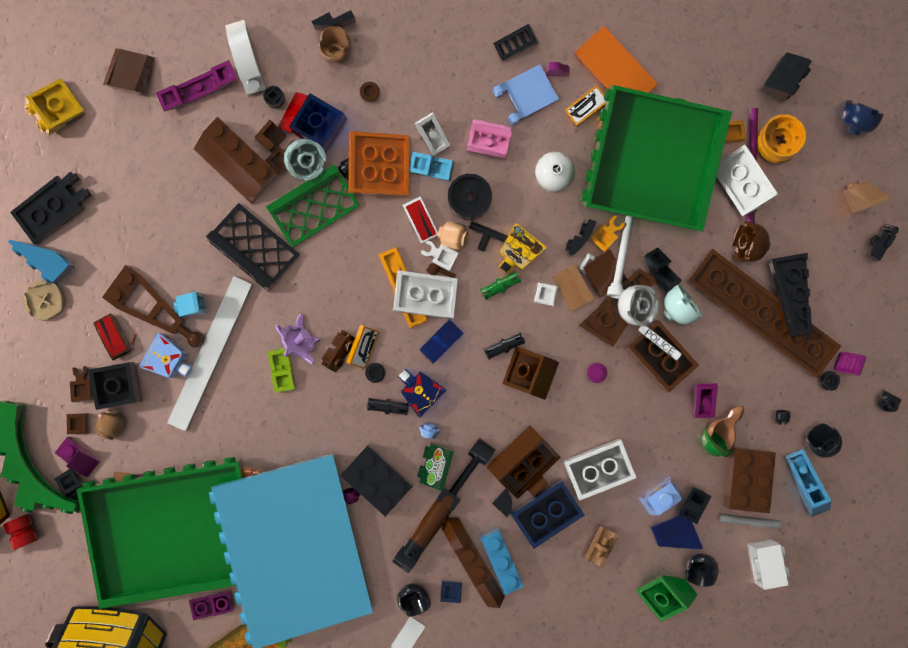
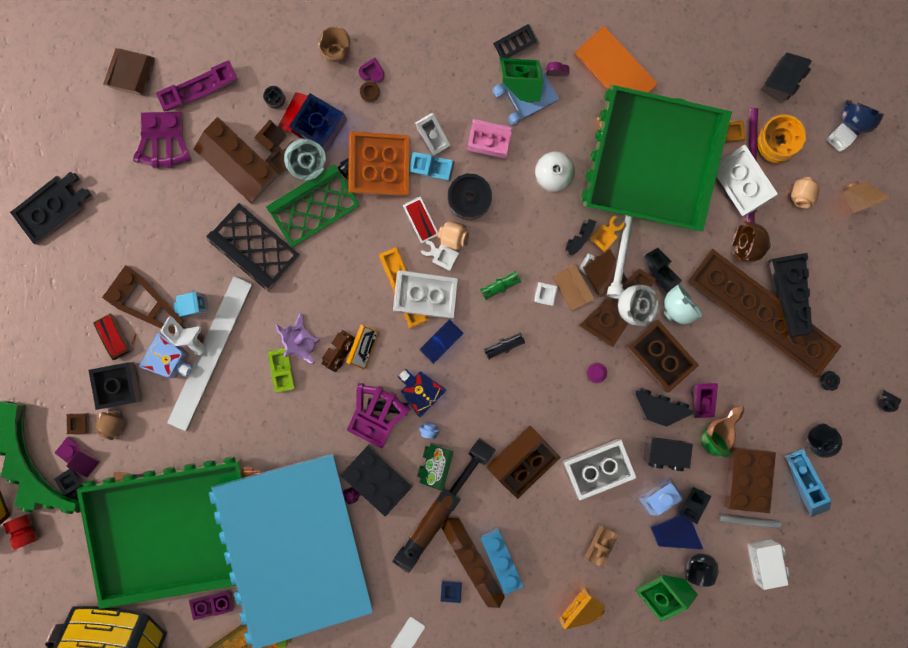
dark azure slope [8,240,74,284] -> none
tan tile [23,280,65,320] -> none
yellow plate [24,78,84,135] -> none
reddish brown plate [70,366,93,403] -> none
white arch [225,20,266,95] -> none
black slope [311,10,356,30] -> none
black plate [365,363,385,383] -> none
black hair [397,583,431,617] -> none
reddish brown hand [426,263,456,278] -> none
black piece [469,221,508,252] -> none
black tile [492,488,512,517] -> none
torso [499,223,546,274] -> none
reddish brown slope [502,347,559,400] -> none
dark blue brick [510,479,585,549] -> none
reddish brown tile [528,476,548,497] -> none
tile [564,86,606,126] -> none
white sticker [638,326,681,360] -> none
black hinge [774,410,791,425] -> none
magenta slope [834,352,866,376] -> none
black piece [865,224,899,262] -> none
none -> magenta plate [133,111,192,168]
none -> white bracket [160,317,206,355]
none -> magenta plate [347,383,411,448]
none -> magenta tile [359,58,385,83]
none -> green slope [499,58,543,103]
none -> light orange slope [559,588,605,630]
none -> black slope [632,388,694,427]
none -> black brick [643,436,693,471]
none -> light nougat head [791,177,820,209]
none -> white slope [826,123,857,153]

